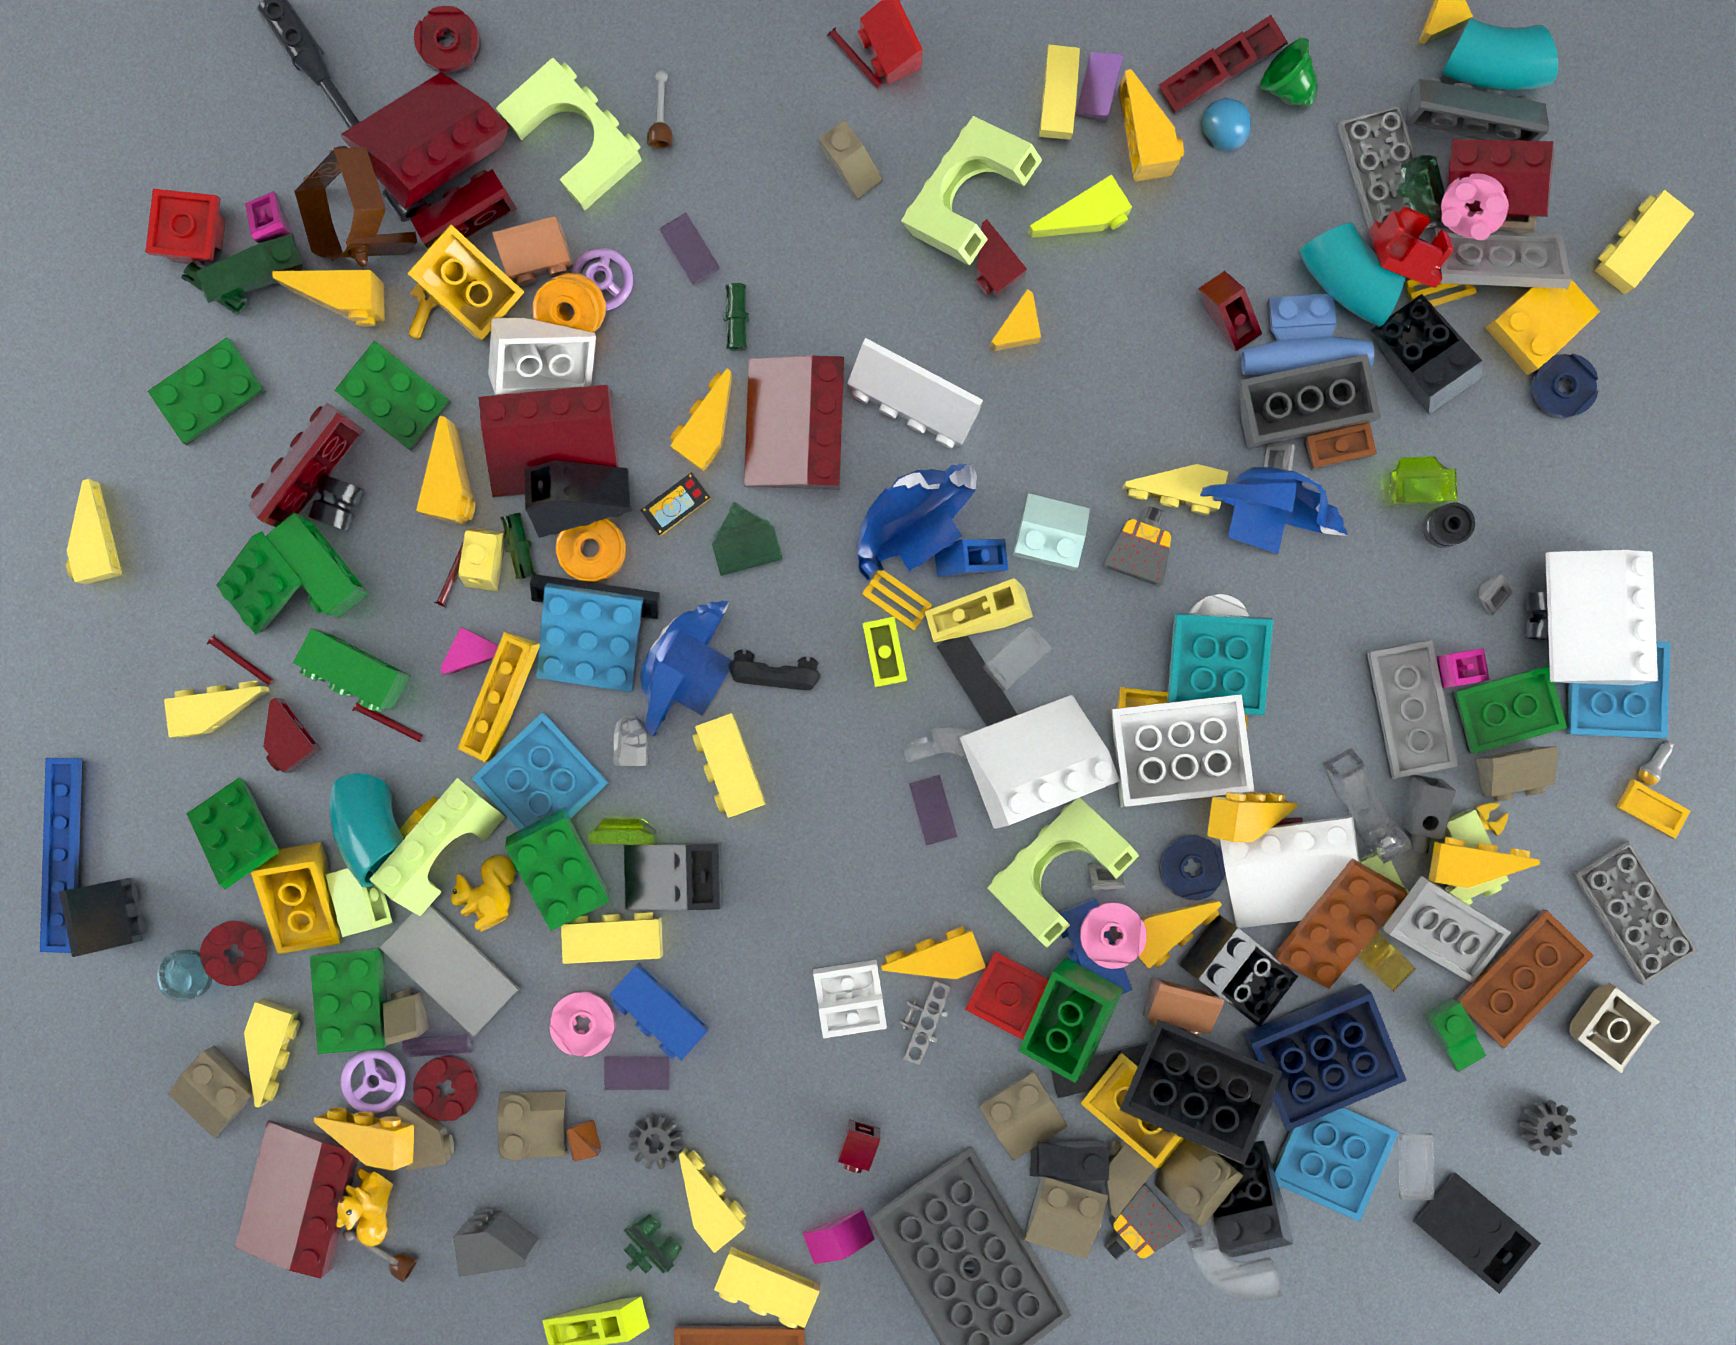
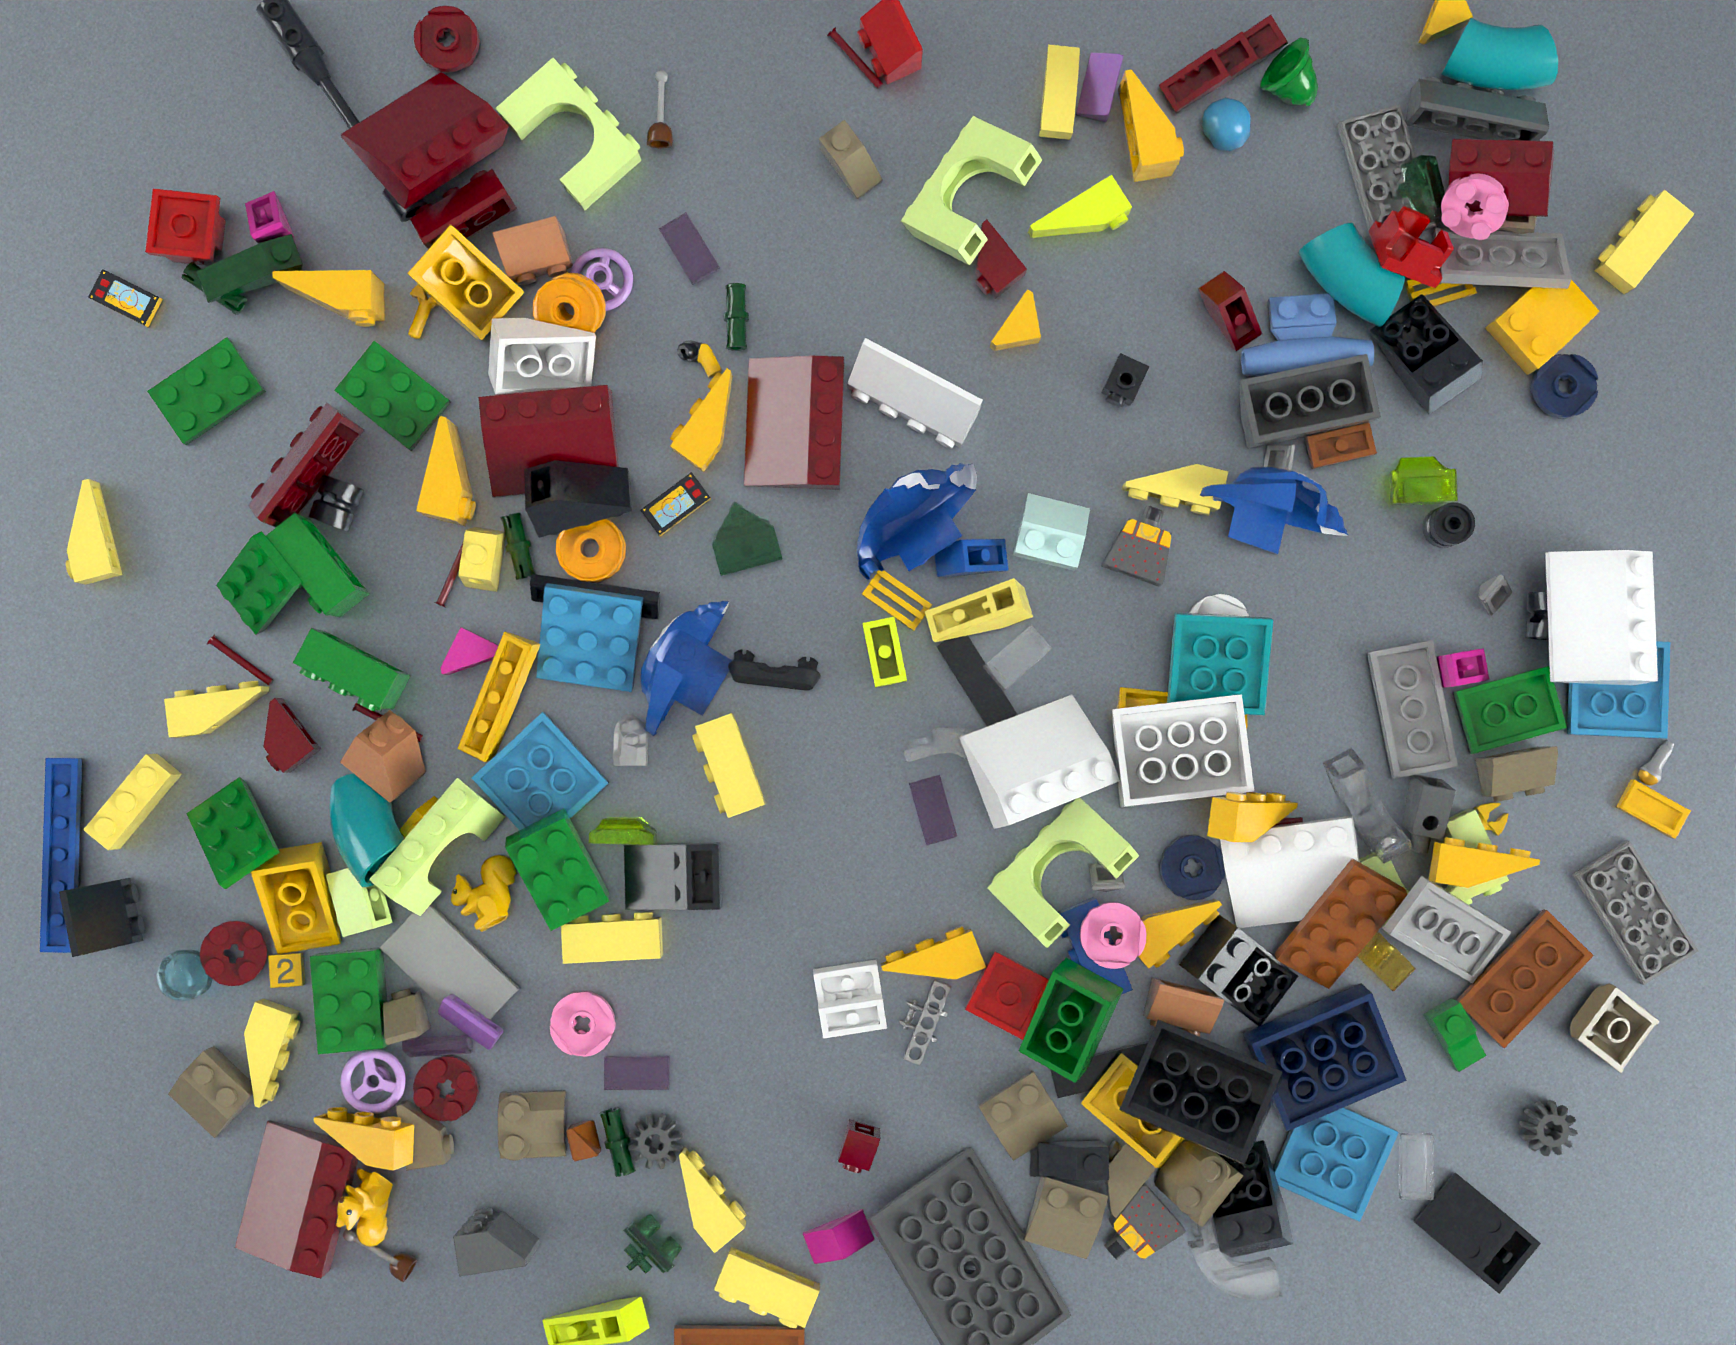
reddish brown piece [294,146,418,267] -> none
blue brick [609,963,710,1061] -> none
none -> light yellow brick [83,754,182,850]
none -> tile [88,269,163,327]
none -> yellow tile [268,952,305,988]
none -> nougat slope [340,710,426,803]
none -> medium lavender slope [438,994,504,1050]
none -> dark green pin [599,1107,636,1177]
none -> arm [677,340,722,378]
none -> black brick [1101,353,1150,407]

